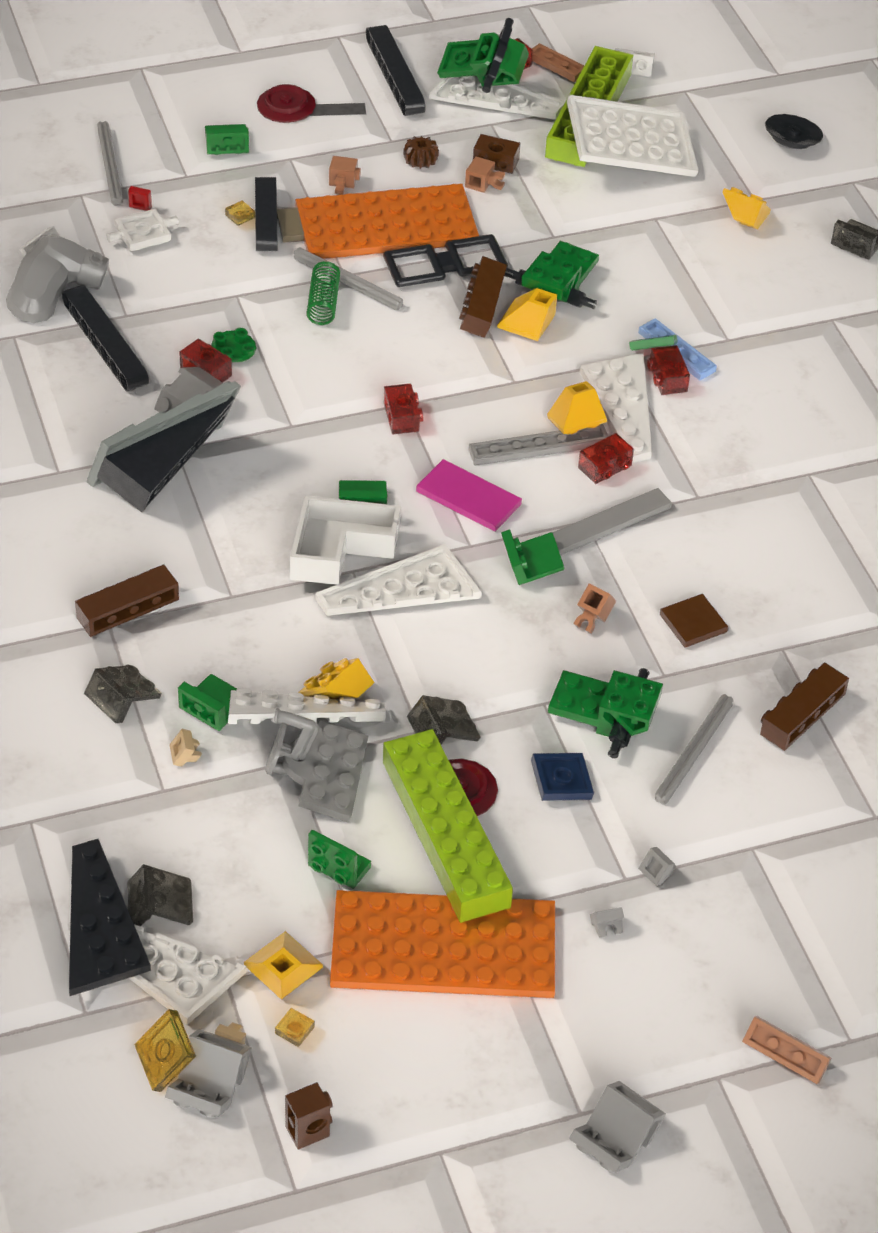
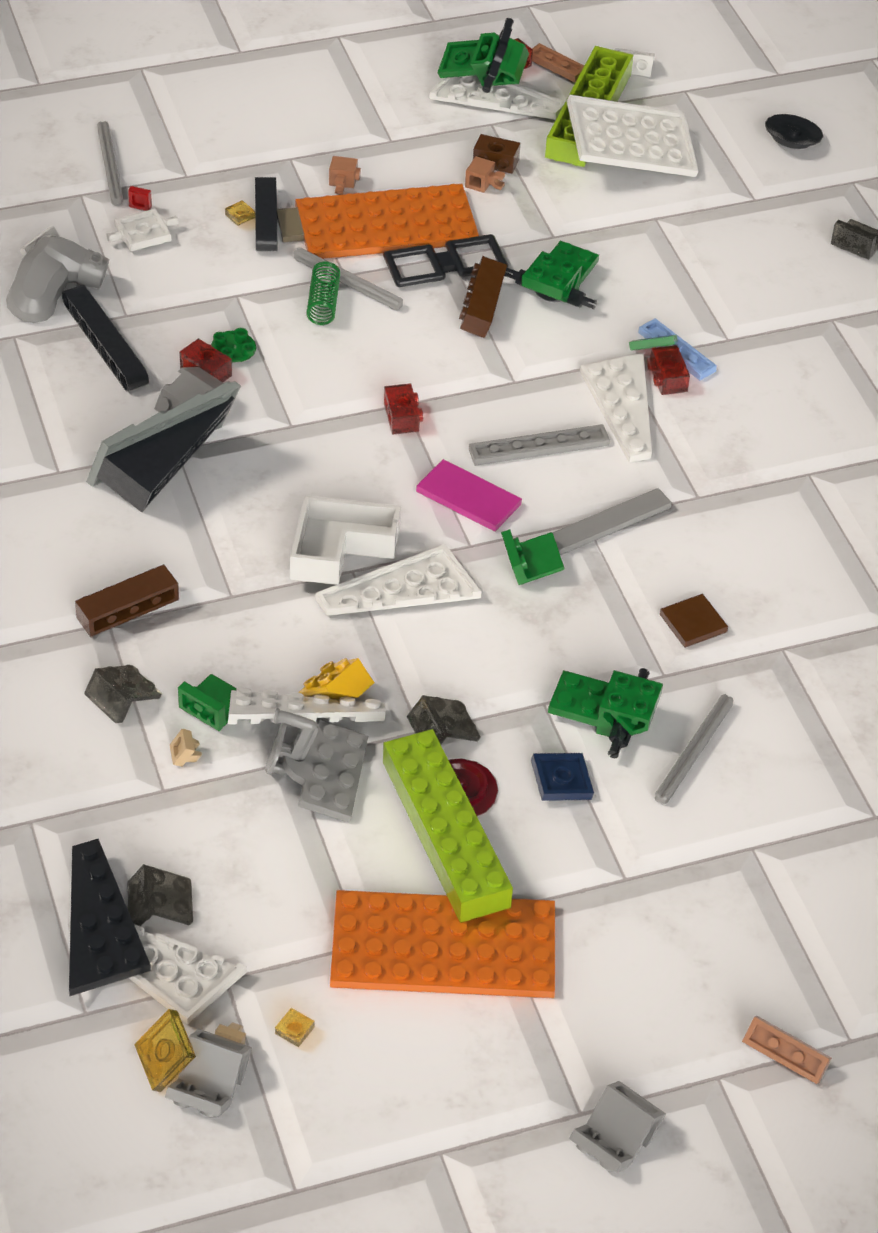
green bracket [205,124,249,155] -> none
yellow slope [244,931,323,999] -> none
dark red piece [257,84,316,123] -> none
reddish brown brick [285,1082,333,1150] -> none
green bracket [308,830,371,889] -> none
flat silver sticker [309,103,366,116] -> none
green bracket [339,480,387,505] -> none
black beam [366,25,425,116] -> none
reddish brown gear [403,136,439,169] -> none
yellow slope [497,288,557,341] -> none
yellow slope [547,381,607,434] -> none
nougat brick [573,583,616,634] -> none
clear red brick [578,433,634,484] -> none
light grey tile [590,907,624,938] -> none
light grey tile [638,847,676,886] -> none
yellow slope [723,187,771,230] -> none
reddish brown brick [760,662,849,751] -> none

